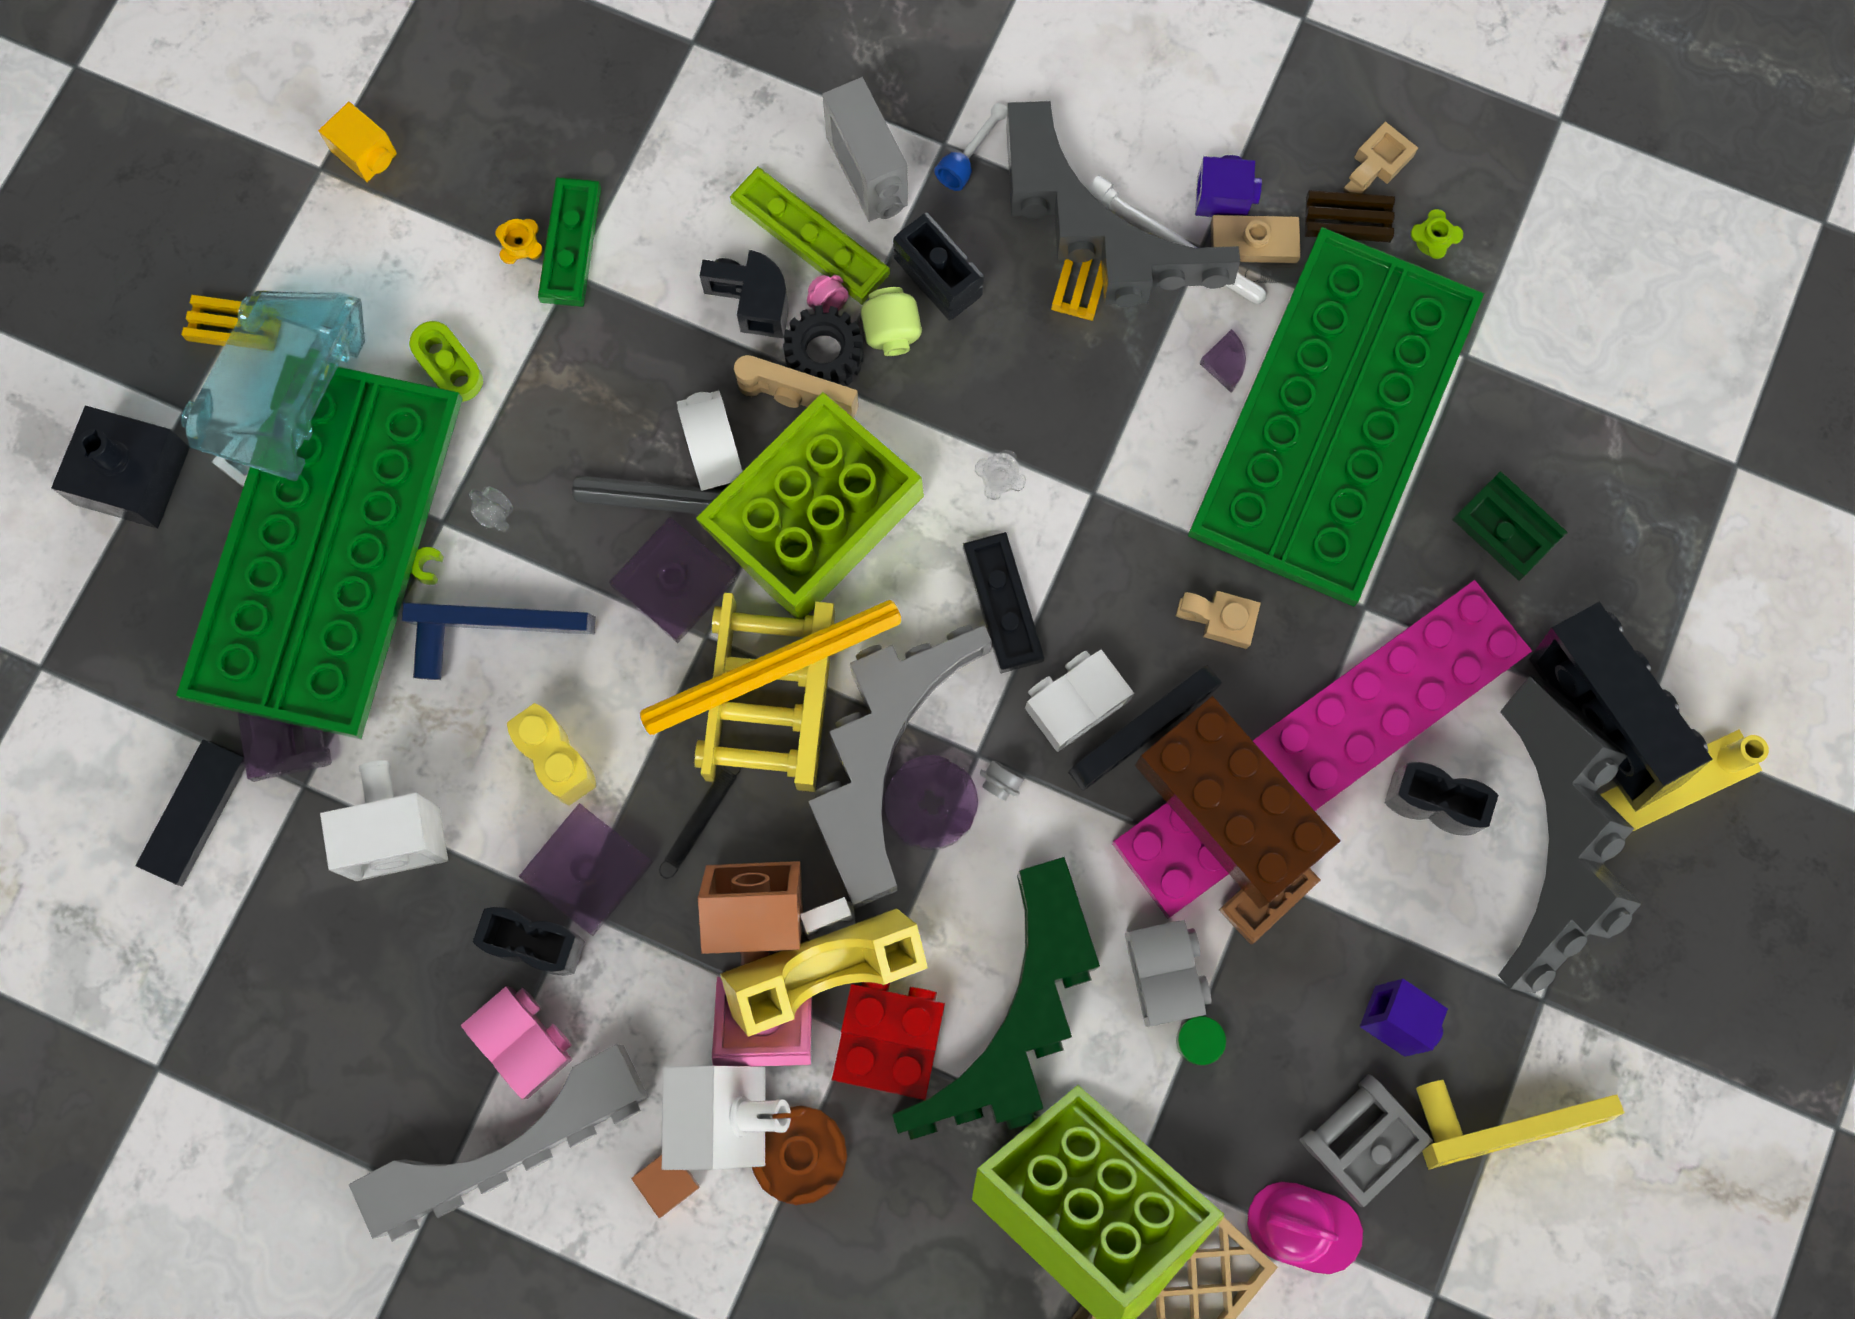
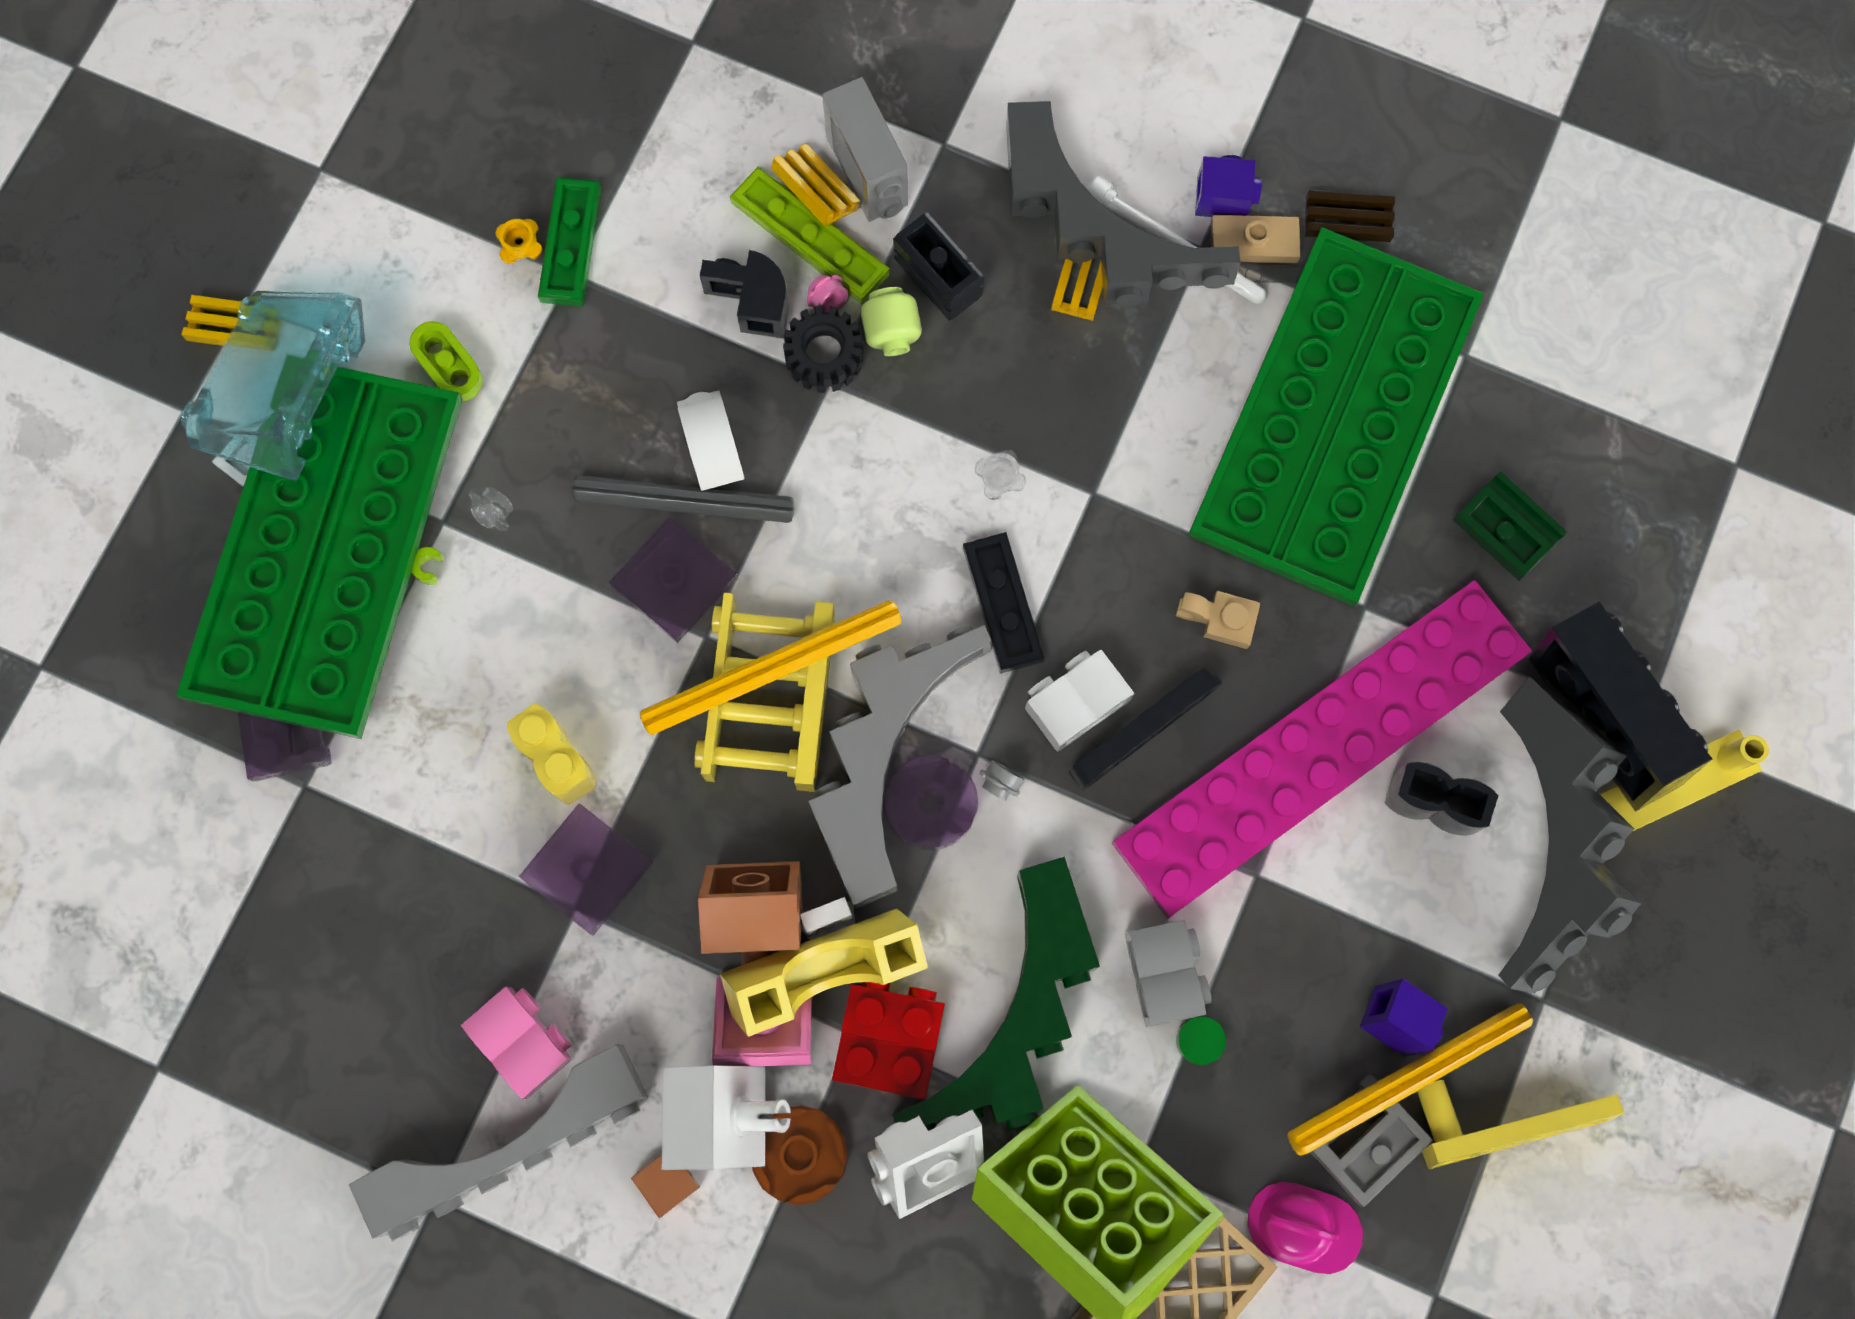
black brick [51,405,190,529] -> none
black tile [135,740,249,887] -> none
yellow brick [318,101,397,182] -> none
white brick [320,760,448,881] -> none
dark blue piece [402,603,596,680] -> none
black brick [472,907,585,976] -> none
black piece [659,766,741,879] -> none
lime slope [696,392,924,619] -> none
tan plate [734,355,859,418] -> none
blue hinge [934,103,1007,191] -> none
reddish brown brick [1135,696,1341,909] -> none
clear purple tile [1200,329,1246,393] -> none
medium nougat plate [1219,868,1321,945] -> none
tan plate [1343,121,1418,194] -> none
lime plate [1411,209,1463,259] -> none
none -> yellow tile [771,143,860,226]
none -> white plate [867,1110,984,1219]
none -> yellow axle [1287,1003,1533,1156]

